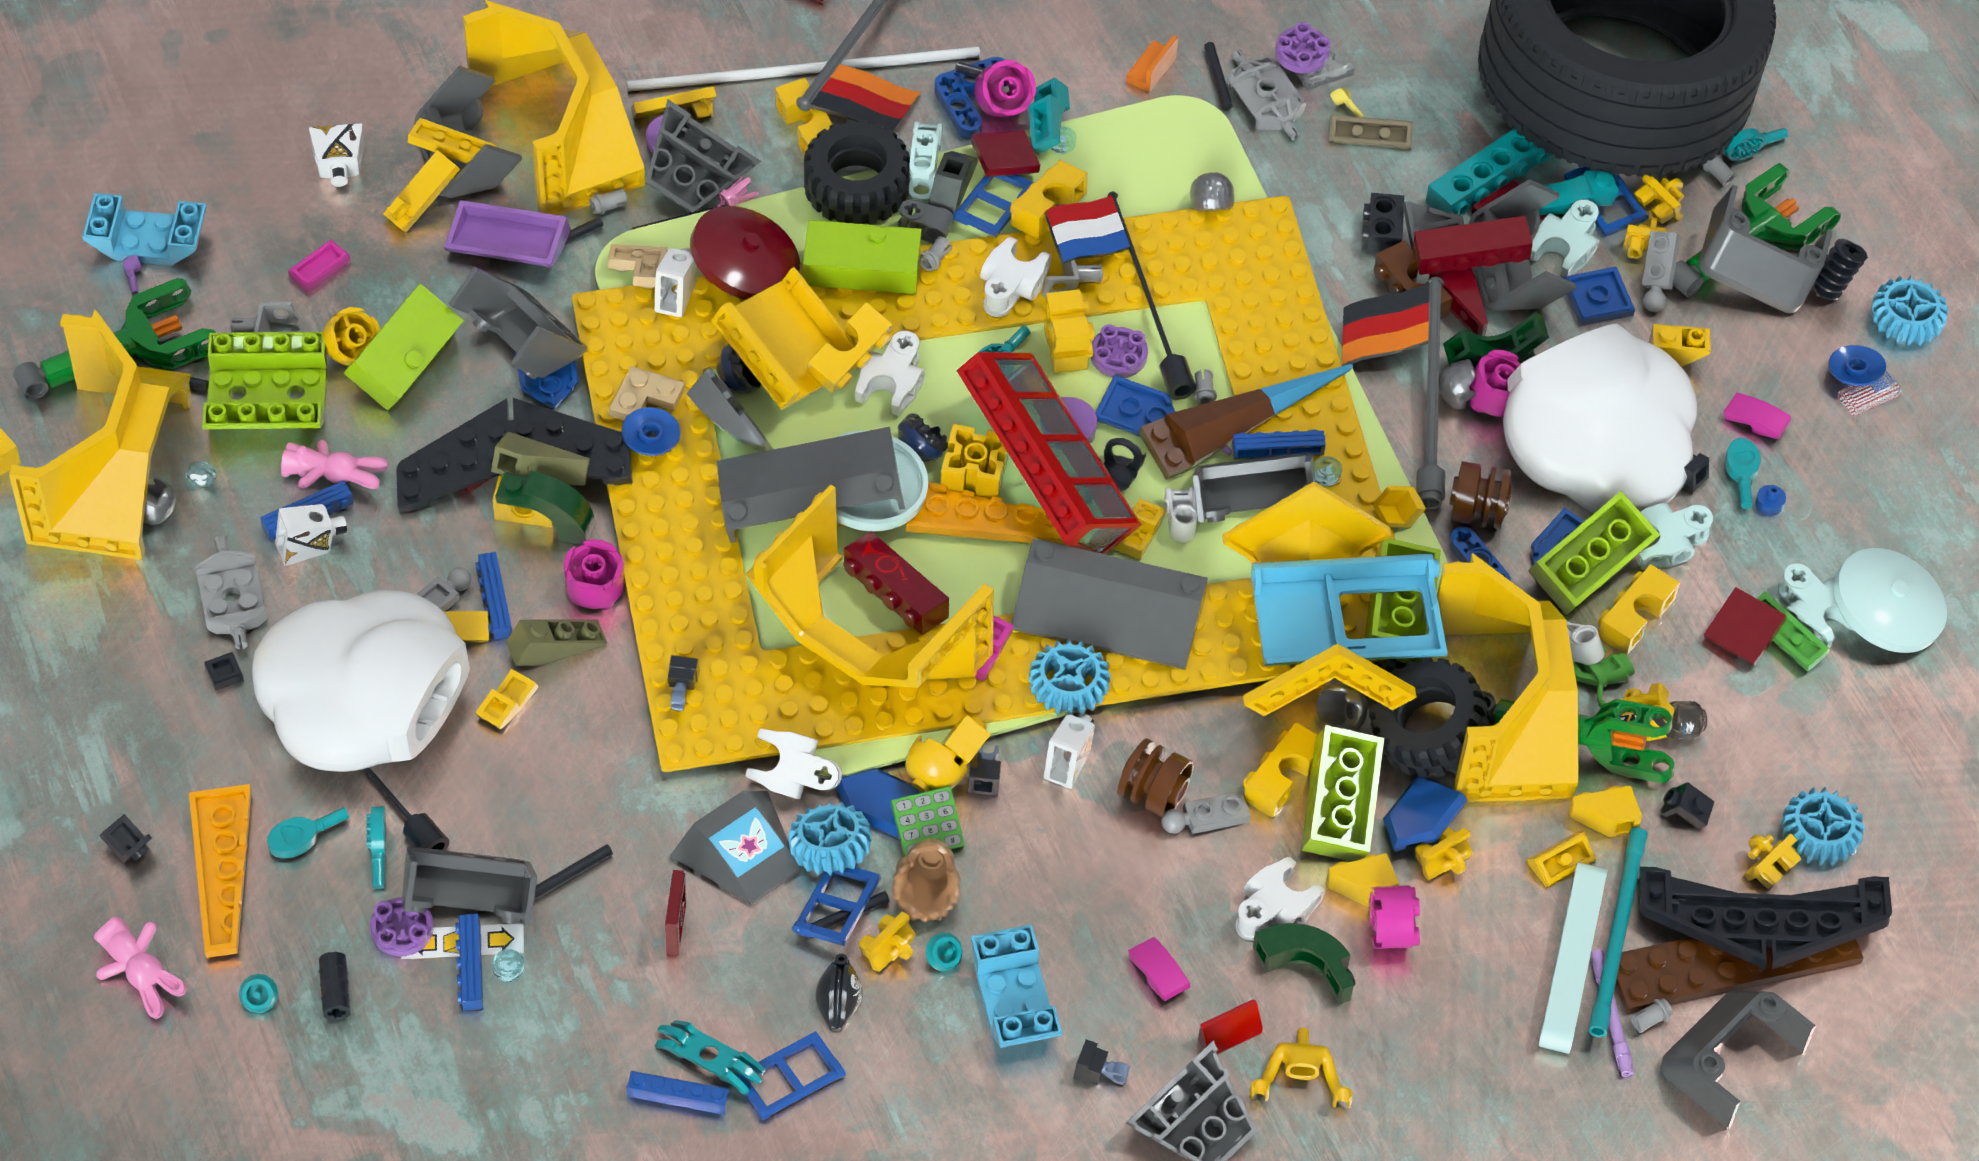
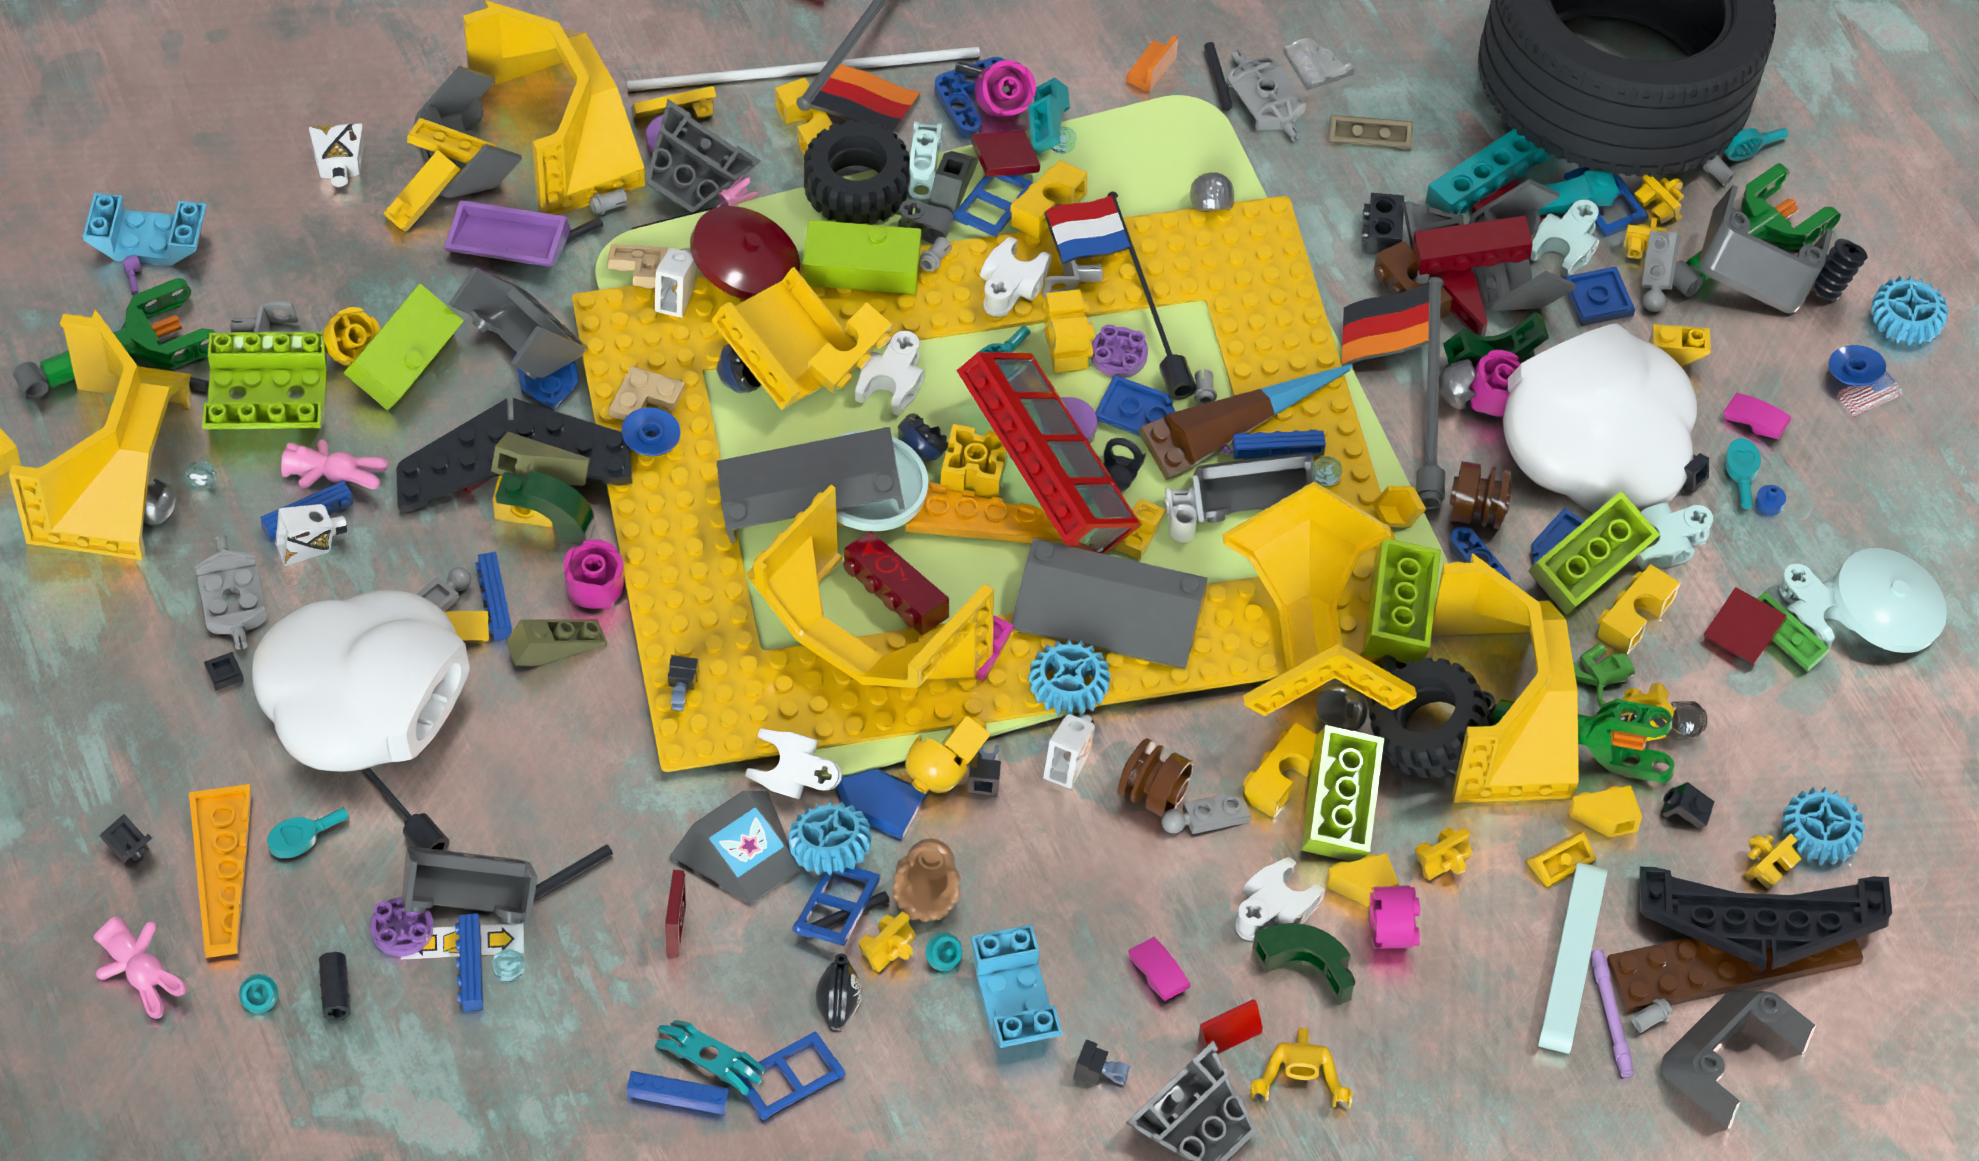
dark pink tile [288,239,351,292] -> none
teal piece [366,806,386,890] -> none
yellow slope [475,669,538,729] -> none
dark grey wedge [686,368,773,451] -> none
tile [890,786,965,857] -> none
medium azure piece [1251,554,1448,666] -> none
medium lavender tile [1275,22,1331,73] -> none
light yellow hand [1330,88,1364,117] -> none
blue tile [1383,777,1467,852] -> none
white piece [1566,621,1605,665] -> none
teal piece [1588,828,1648,1037] -> none

